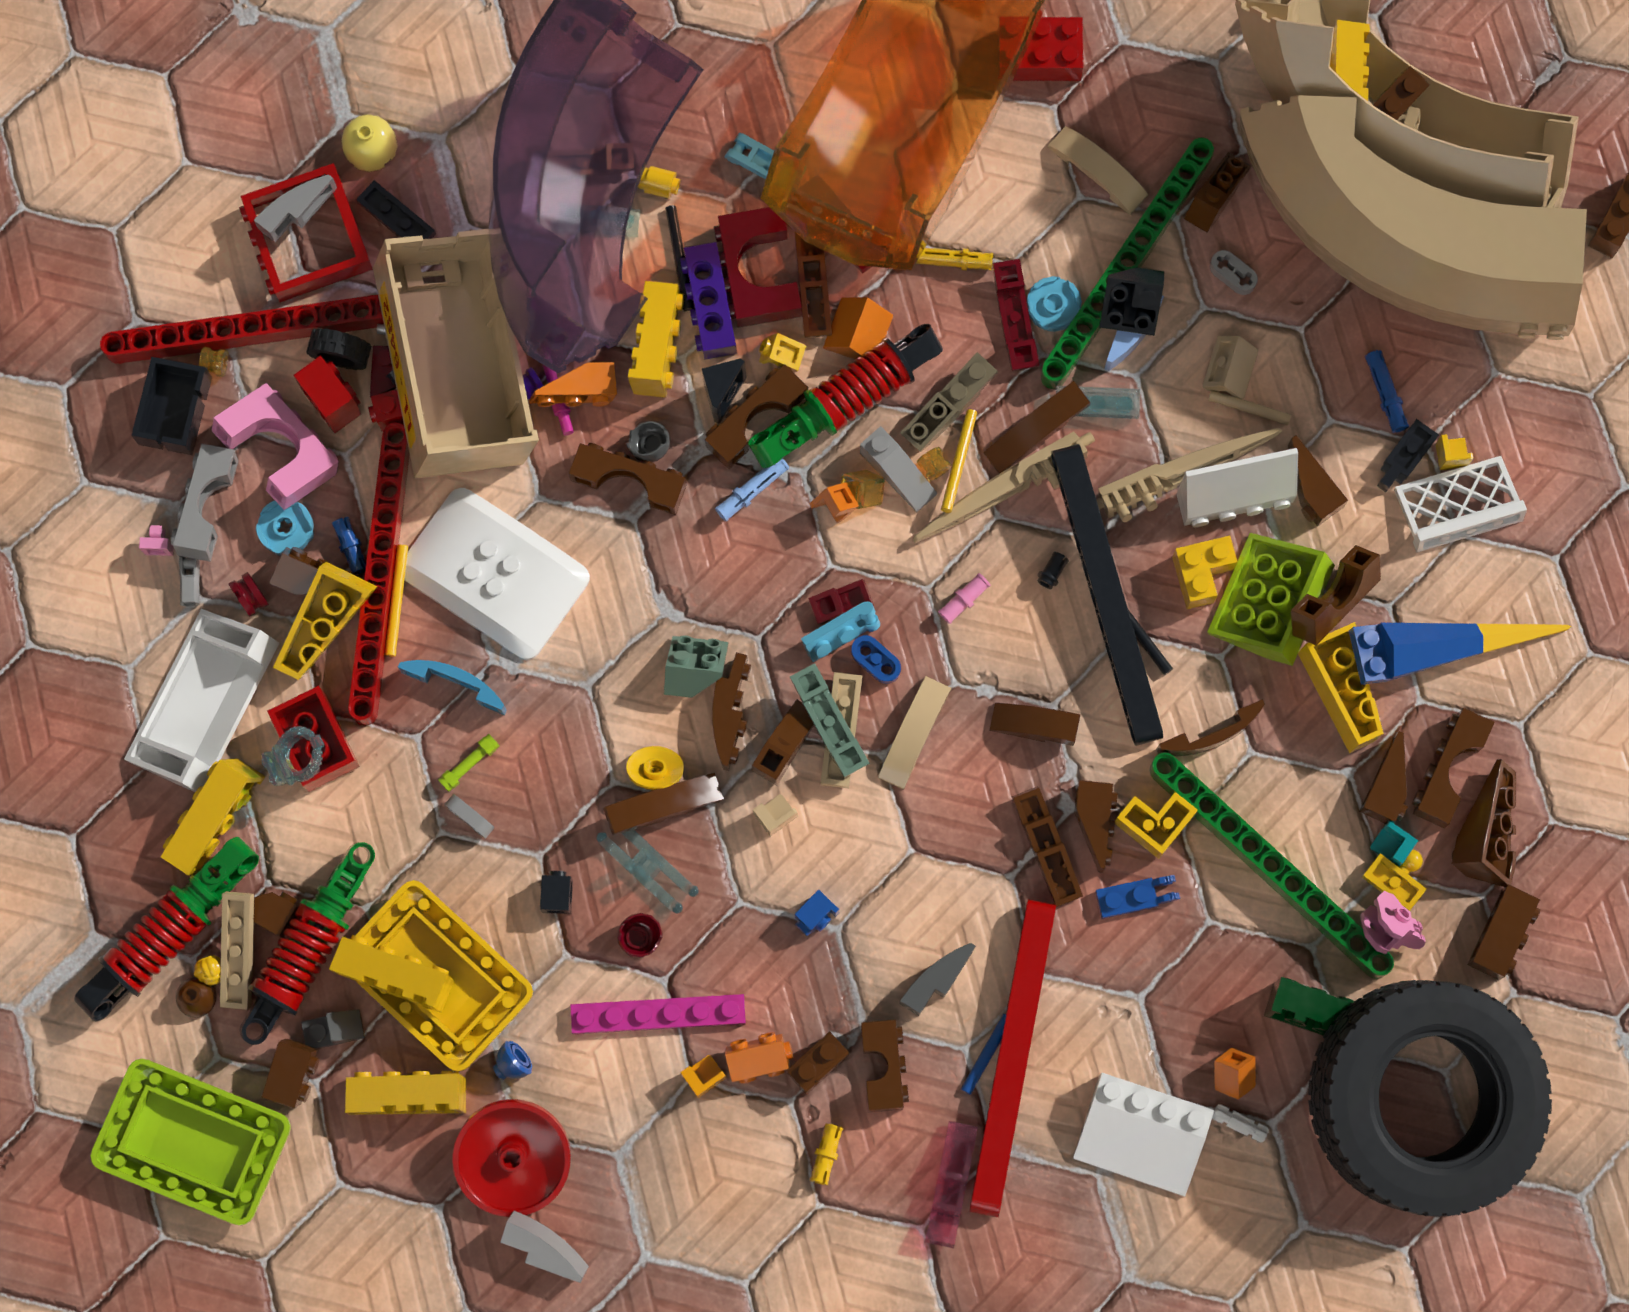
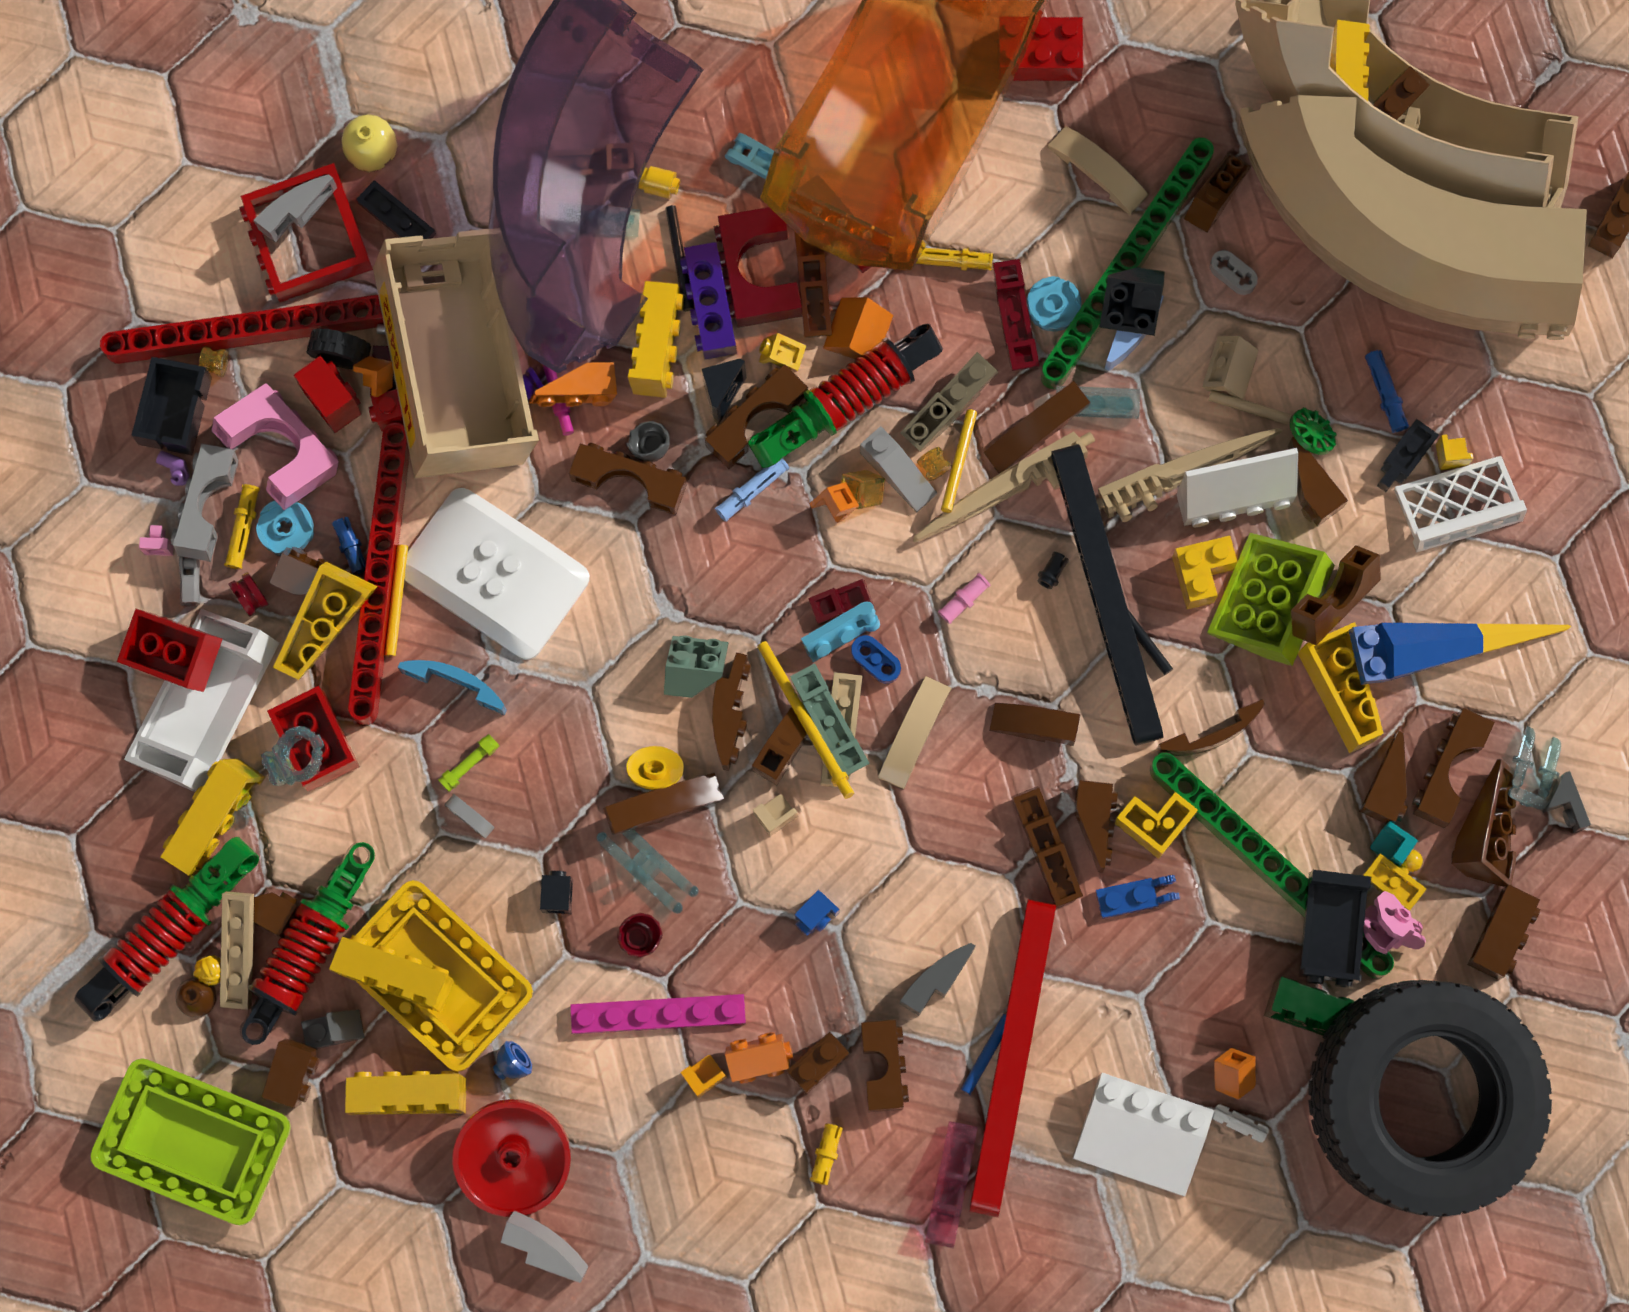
none -> red brick [117,608,223,692]
none -> medium lavender arm [156,451,189,486]
none -> yellow pin [224,484,260,570]
none -> orange panel [353,356,393,397]
none -> yellow bar [757,641,854,799]
none -> green wheel [1289,407,1337,455]
none -> black panel [1299,869,1371,988]
none -> clear light blue piece [1508,726,1561,810]
none -> dark grey slope [1542,771,1591,833]

